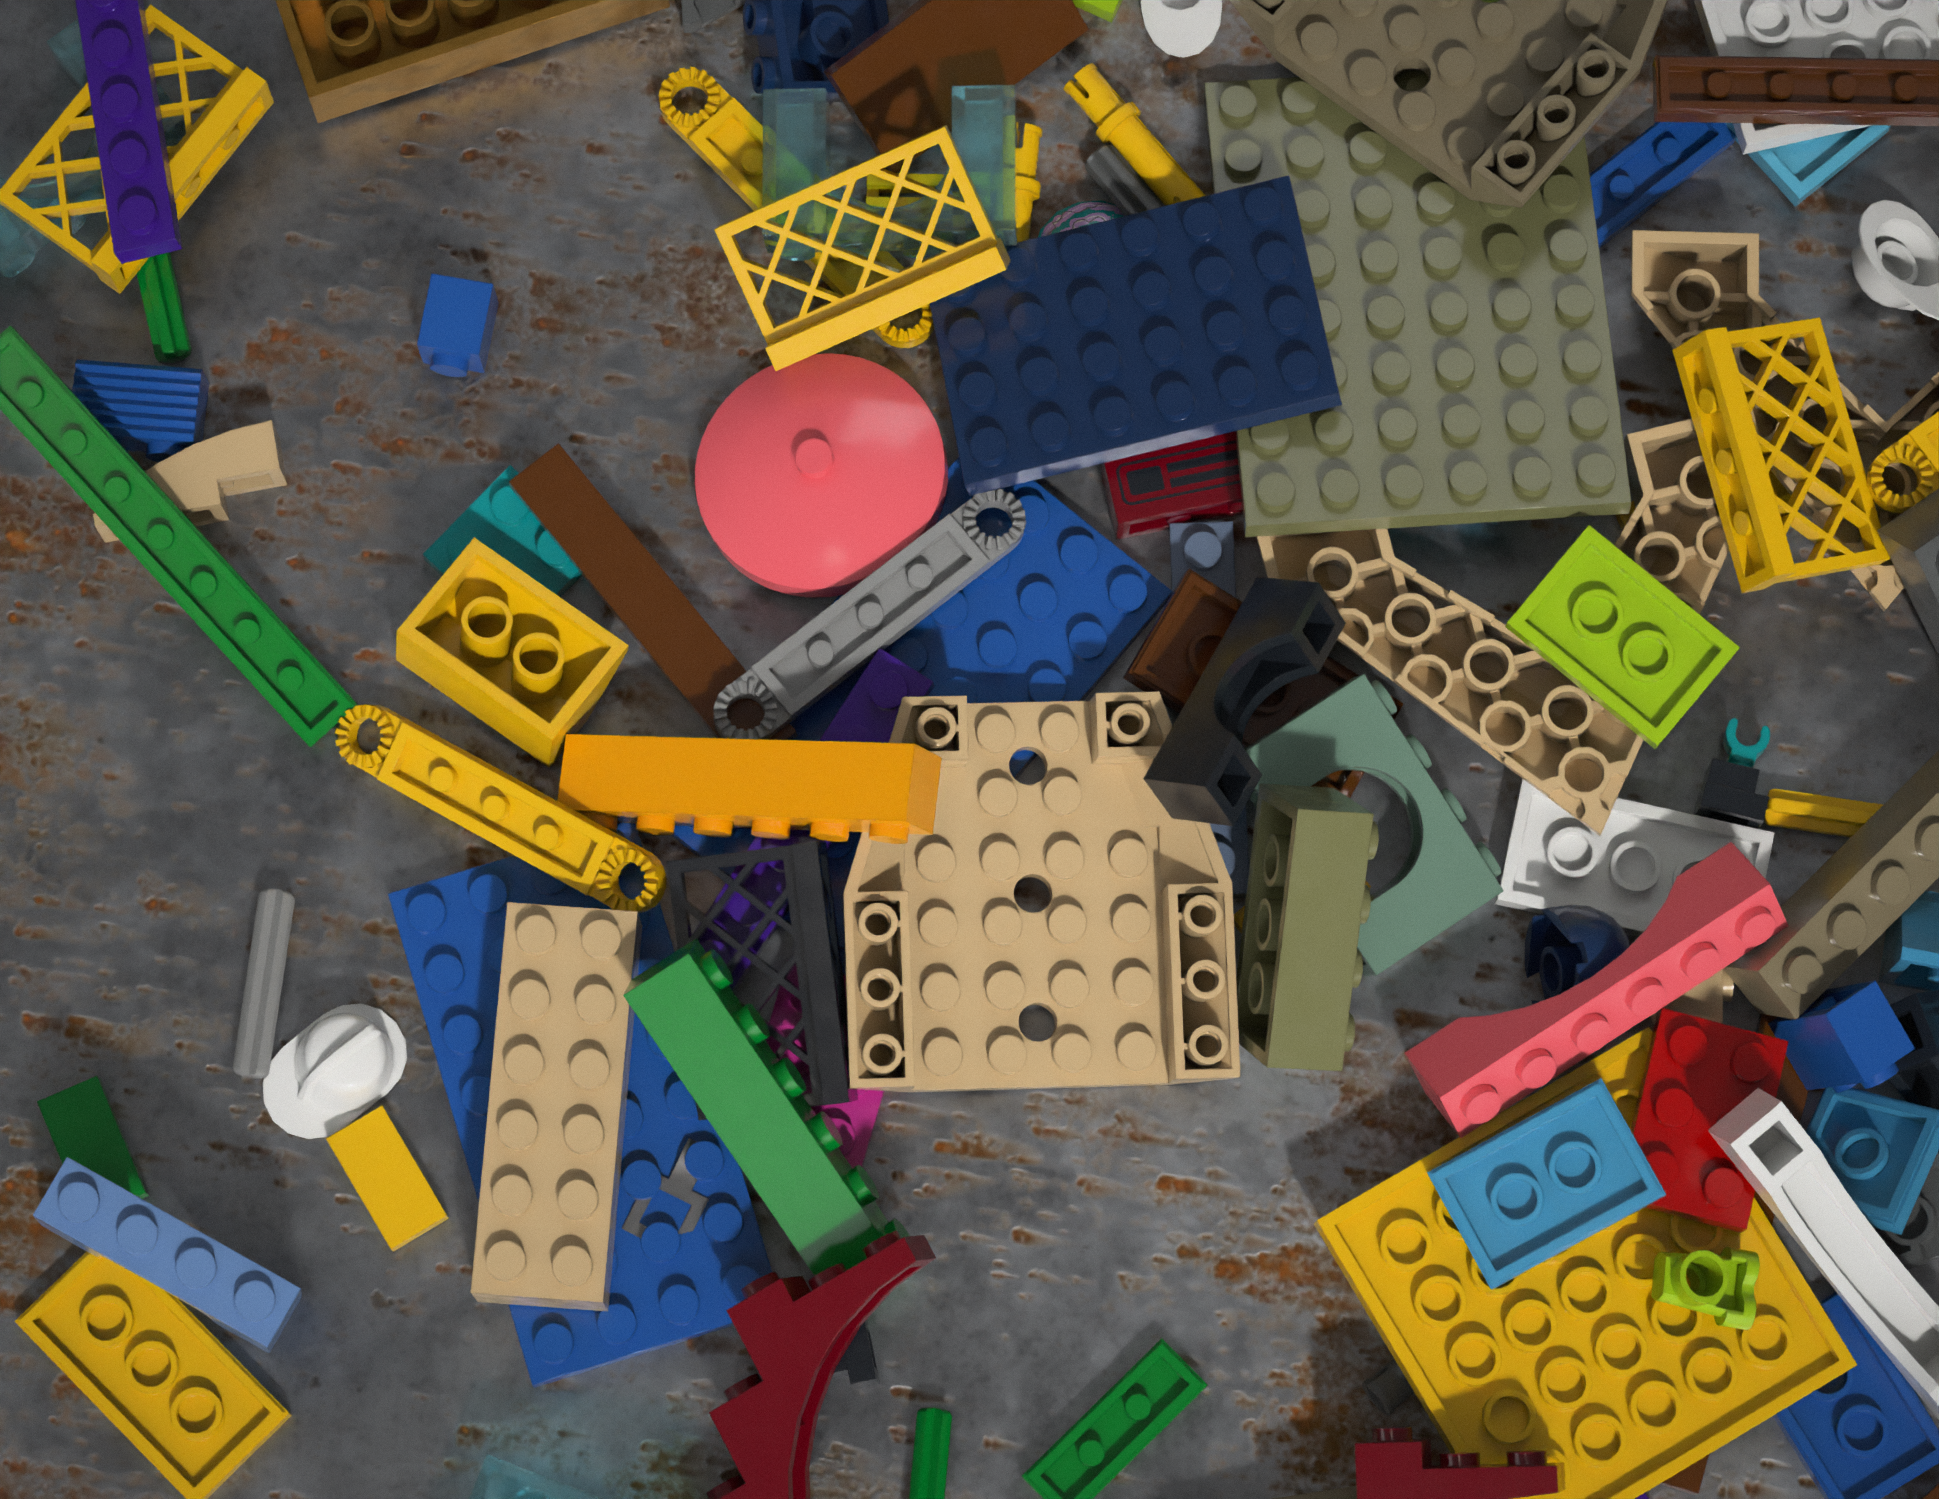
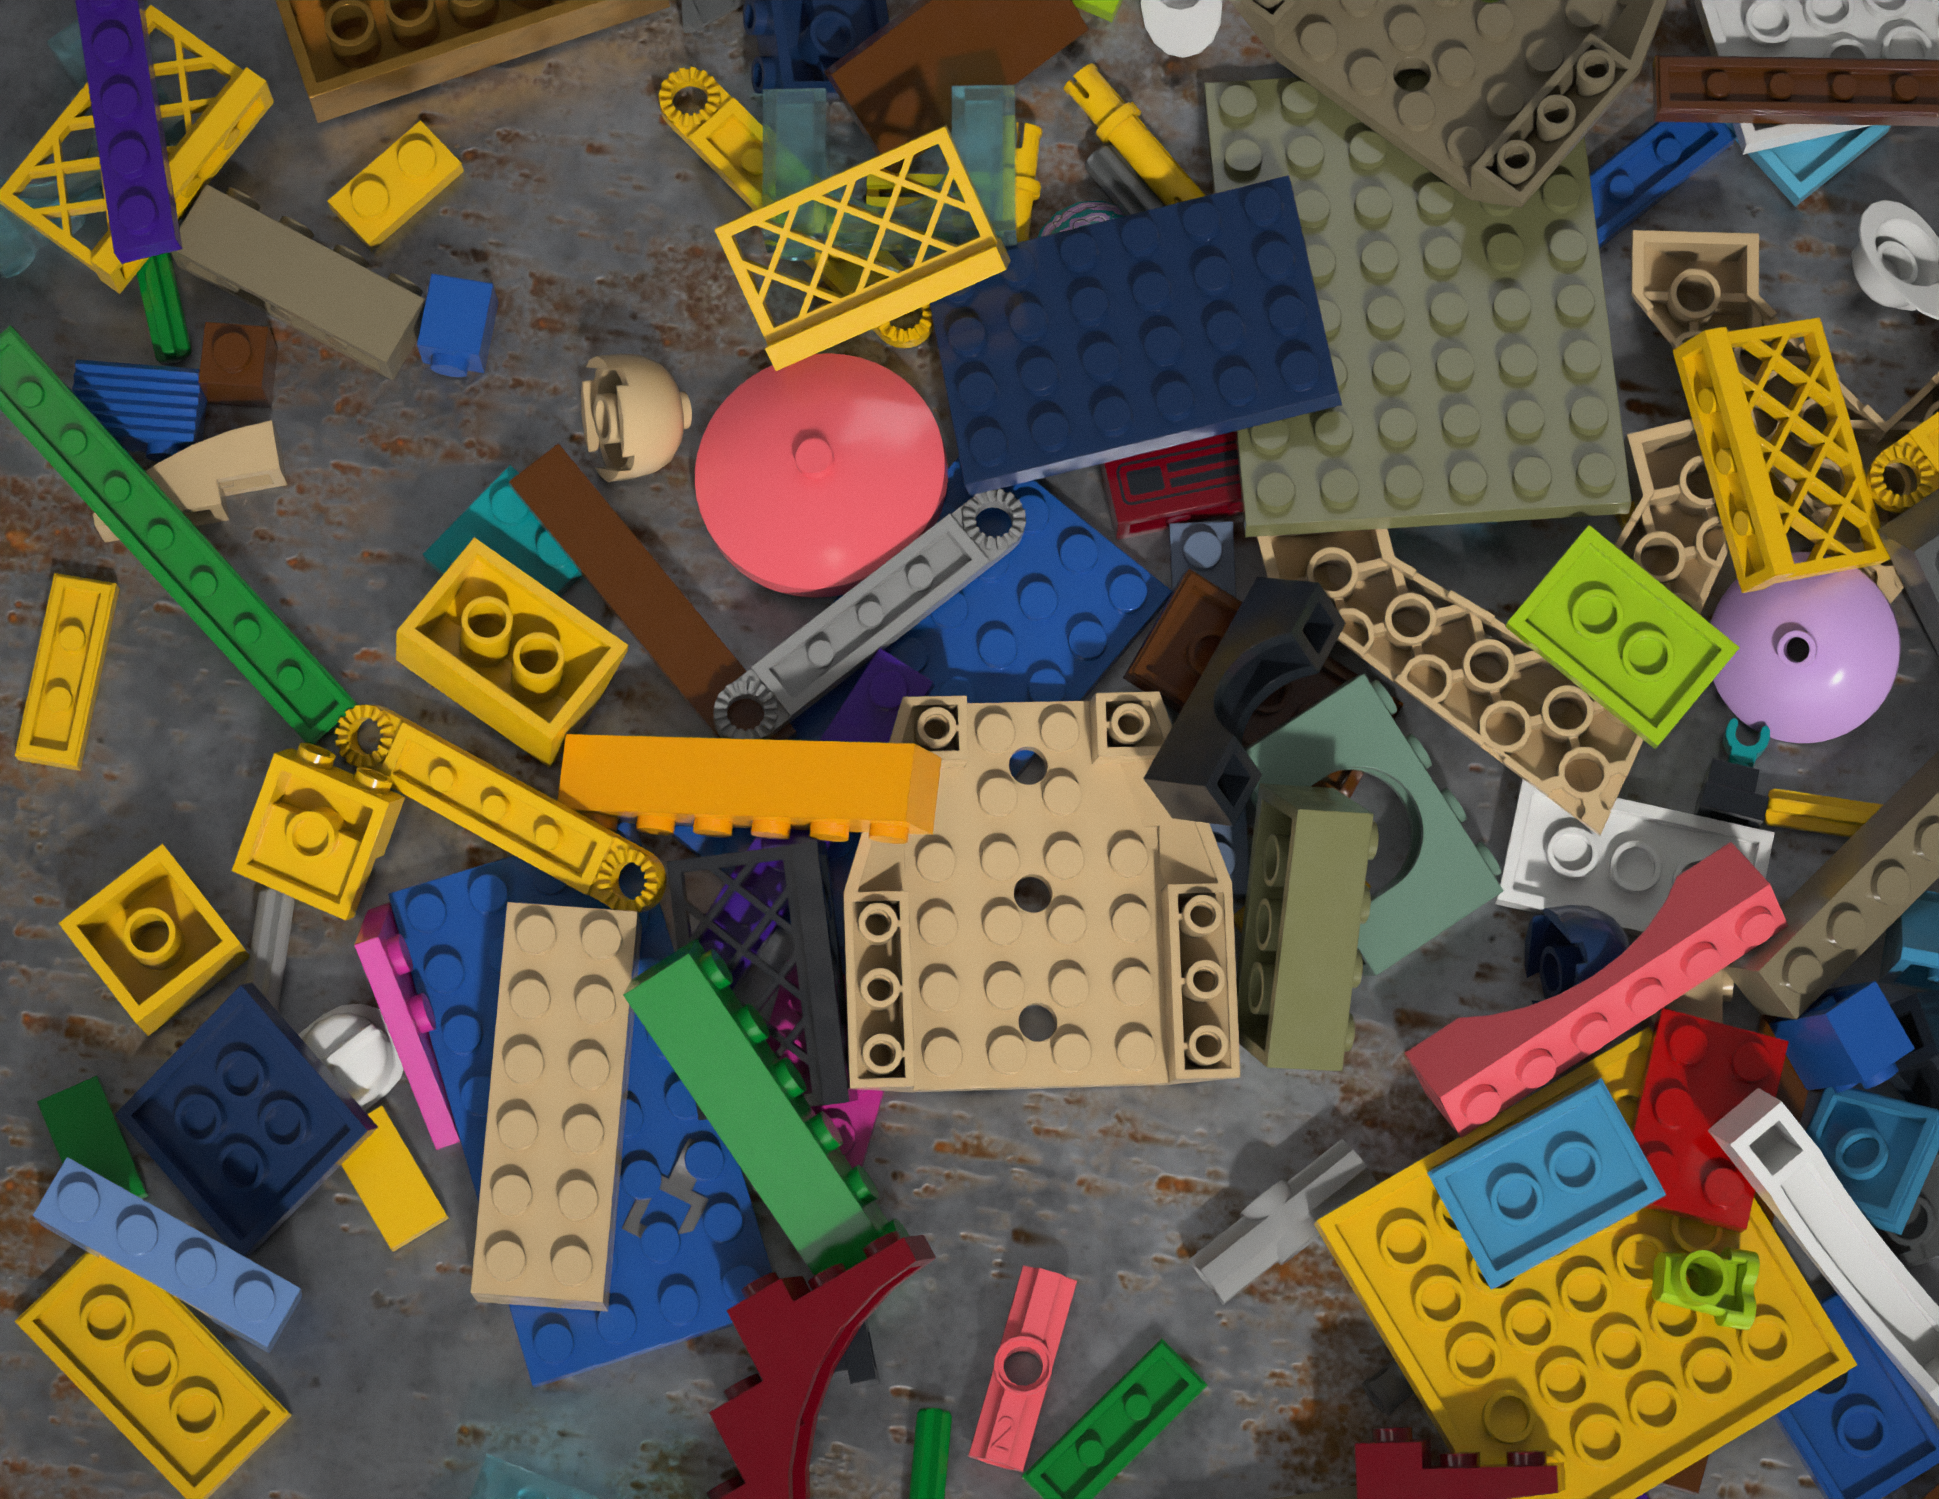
none -> yellow tile [15,573,120,771]
none -> yellow brick [58,843,249,1036]
none -> dark blue plate [115,982,378,1257]
none -> dark tan brick [171,184,425,380]
none -> reddish brown brick [198,322,278,408]
none -> yellow plate [231,743,405,921]
none -> yellow plate [327,120,464,252]
none -> dark pink wing [354,902,460,1150]
none -> tan cylinder [581,353,692,482]
none -> coral piece [968,1265,1077,1472]
none -> light grey piece [1189,1139,1377,1305]
none -> lavender dish [1711,552,1901,743]

